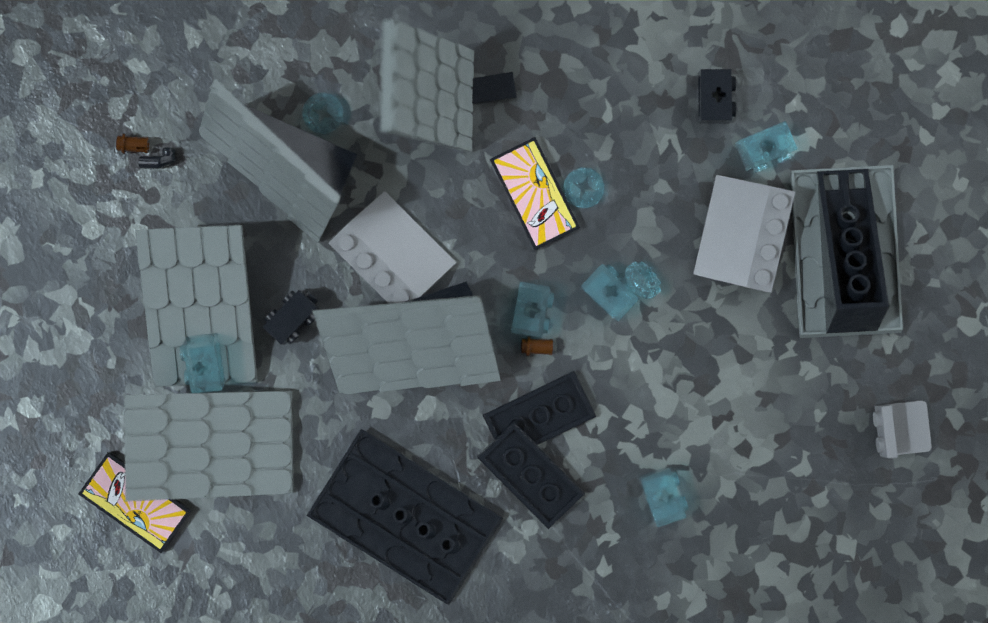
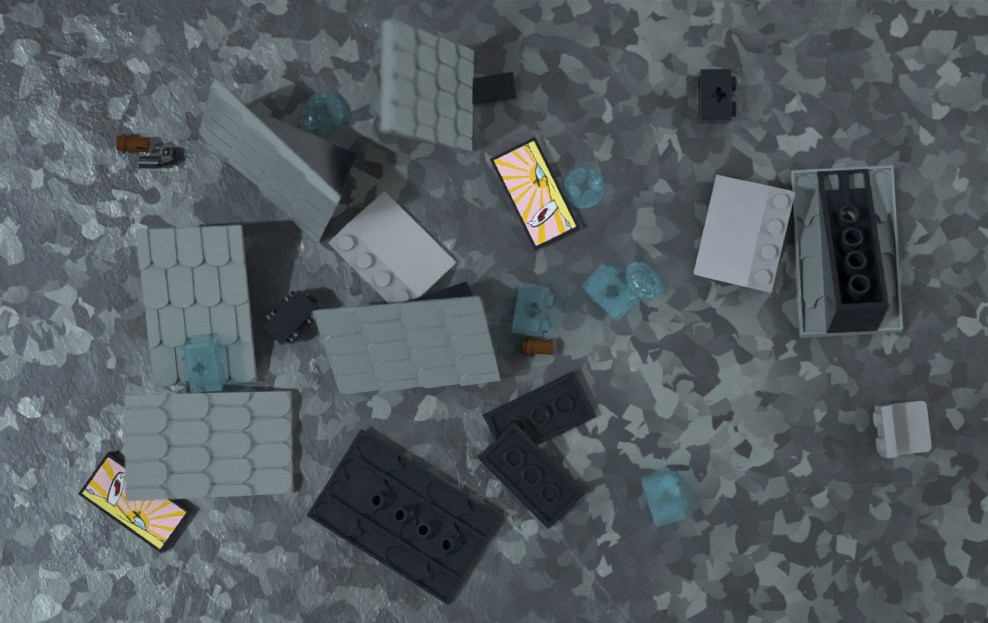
clear light blue brick [735,121,798,173] -> none

